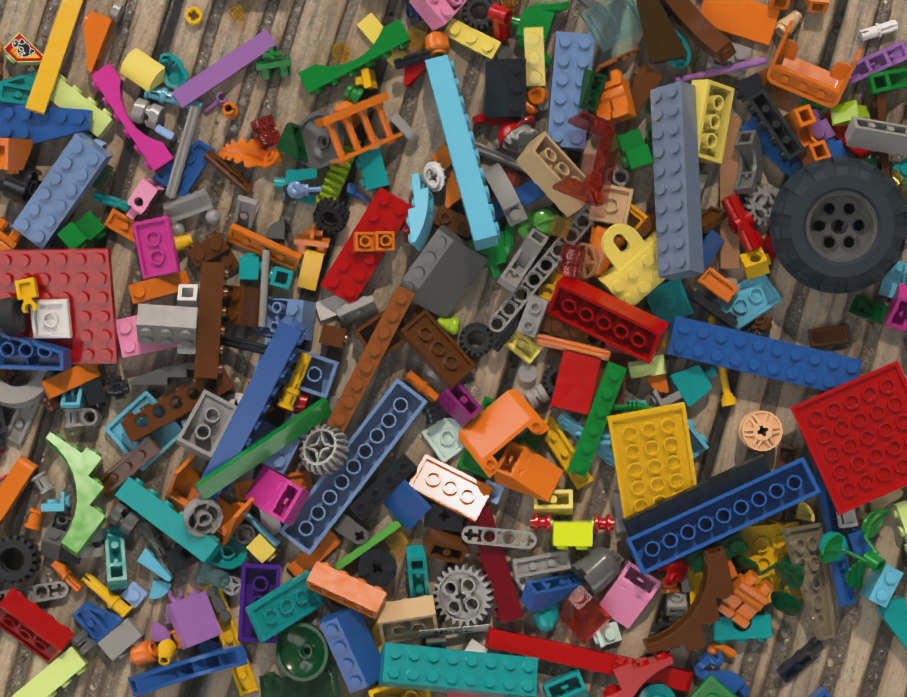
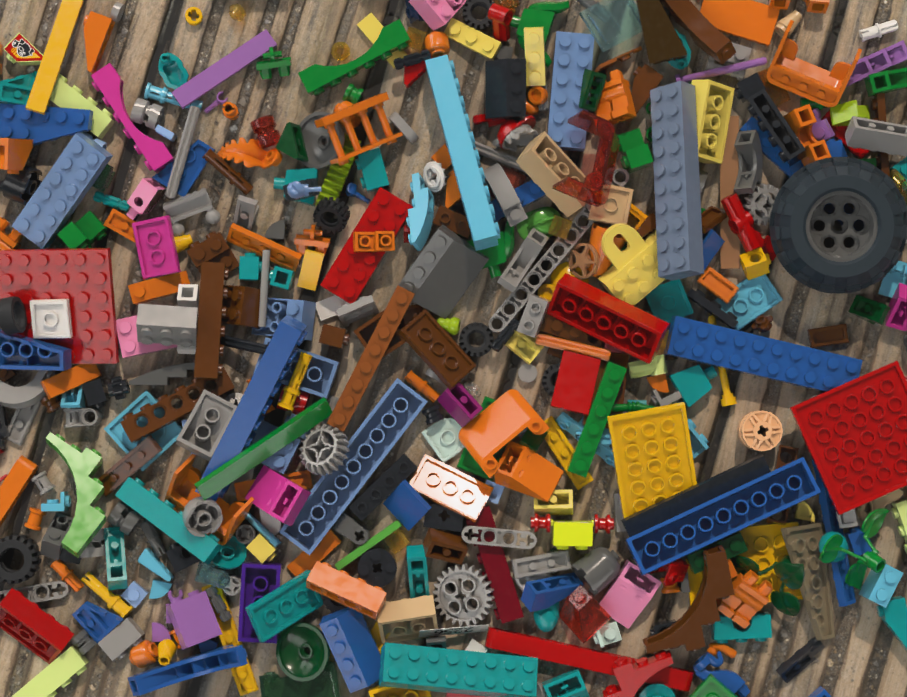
yellow plate [15,277,39,313] -> none
light yellow brick [120,48,165,92] -> none
yellow tile [354,68,378,90] -> none
light grey wheel [524,383,550,409] -> none
clear red wheel [556,244,586,278] -> none
light grey bracket [666,593,687,616] -> none

